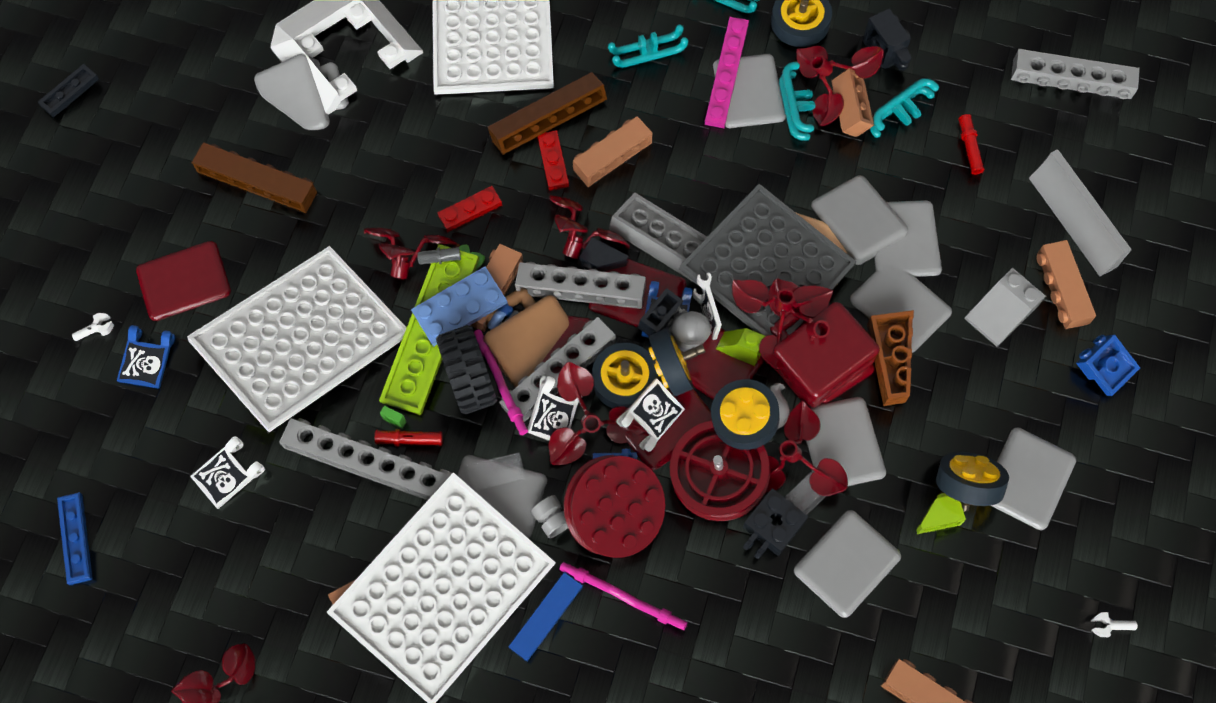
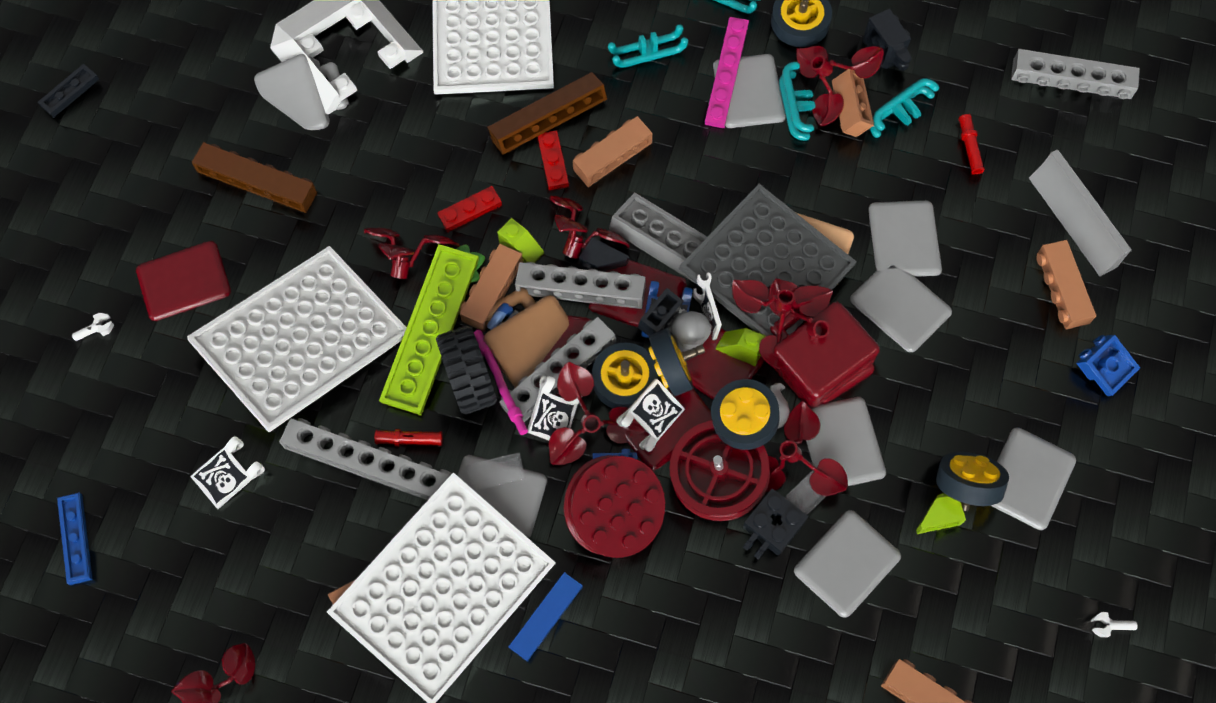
flag [117,325,175,389] -> none
bright green tile [380,406,406,429] -> none
medium blue plate [411,267,508,347] -> none
dark grey axle [417,247,461,264] -> none
light grey wheel [531,495,568,538] -> none
dark pink bar [560,562,688,630] -> none
light grey piece [811,175,908,265] -> none
dark orange wedge [867,310,914,406] -> none
light grey slope [964,268,1045,347] -> none
none -> lime slope [497,218,544,263]

